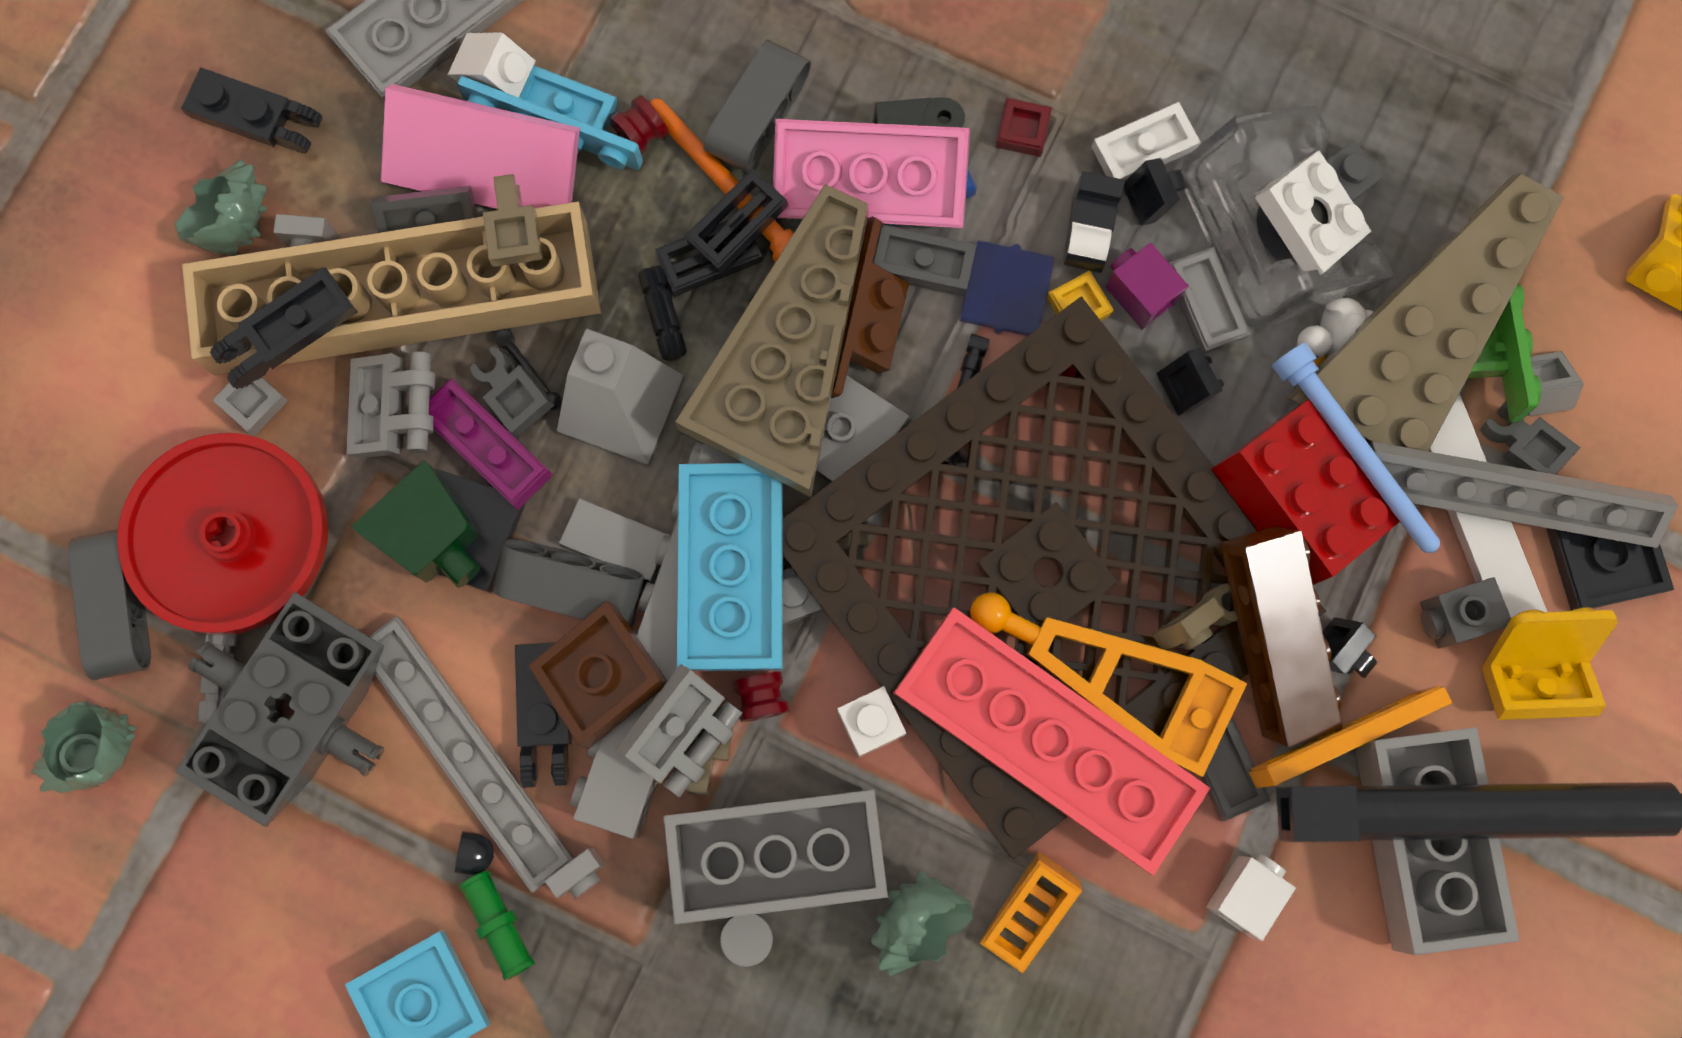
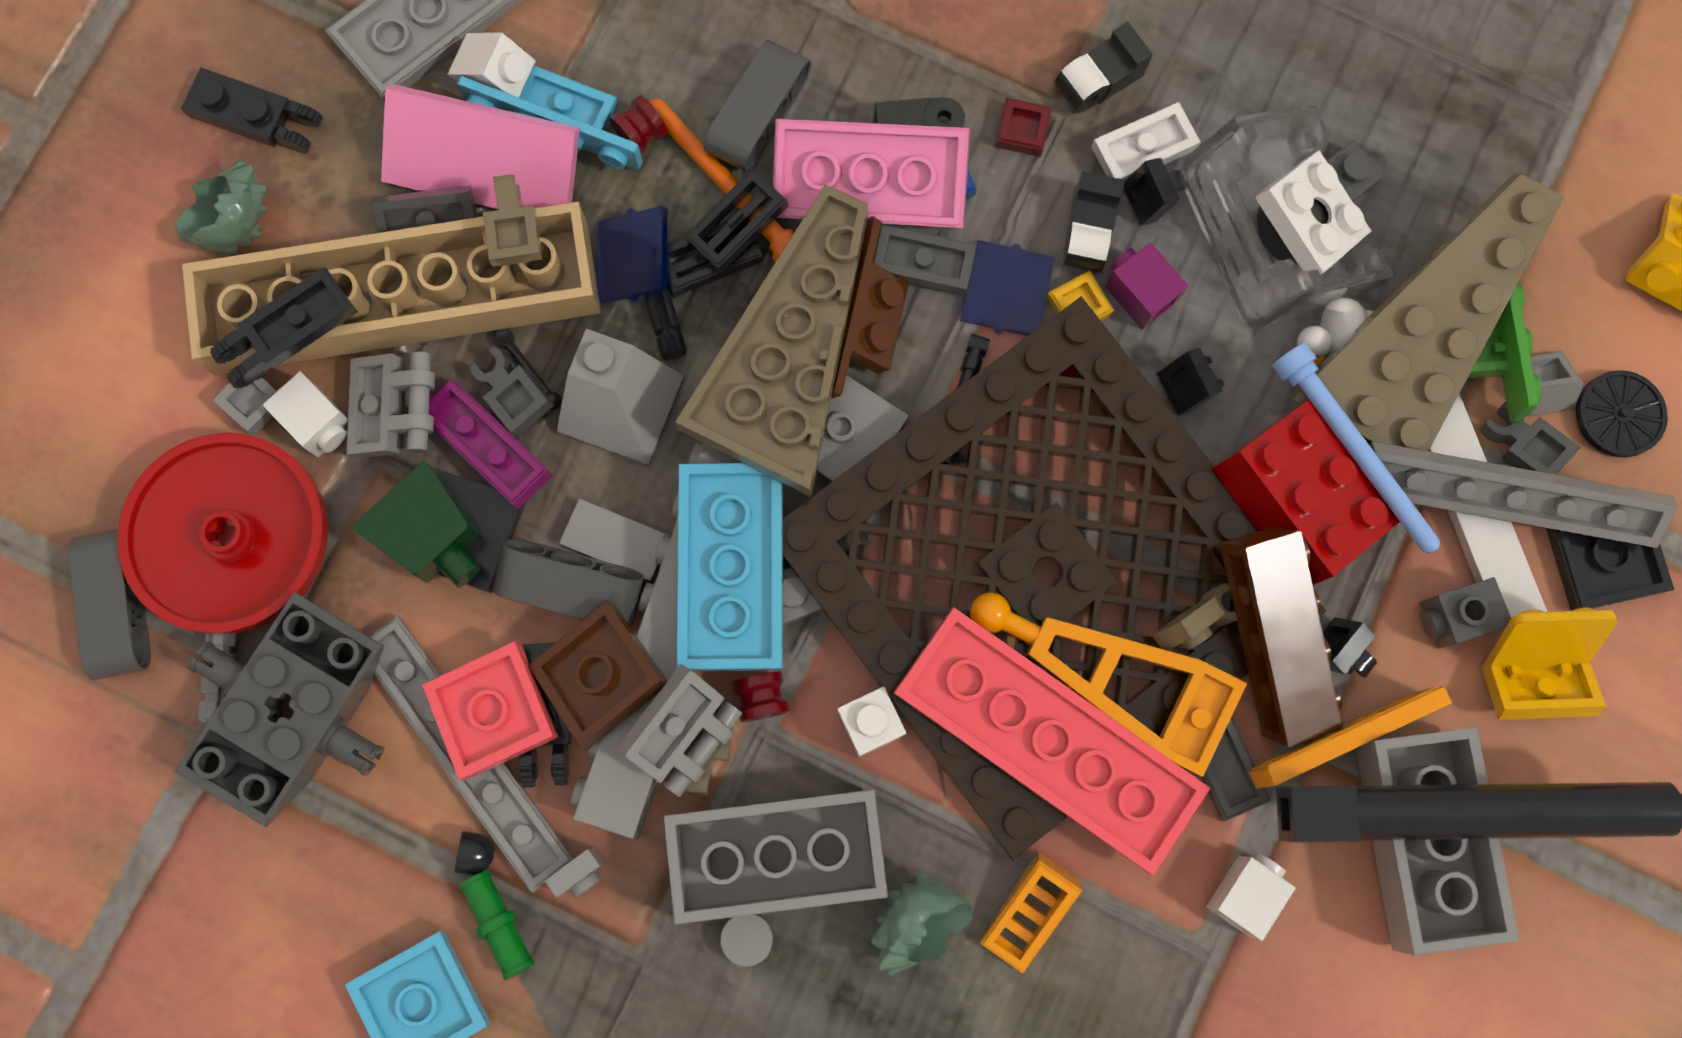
sand green hair [31,701,136,793] -> none
light grey plate [273,214,340,247] -> none
light grey tile [1169,247,1250,354] -> none
none -> white brick [263,371,348,457]
none -> coral plate [422,641,559,780]
none -> clear blue piece [597,206,668,304]
none -> pearl dark grey leg [1054,21,1153,113]
none -> black wheel [1576,370,1668,457]

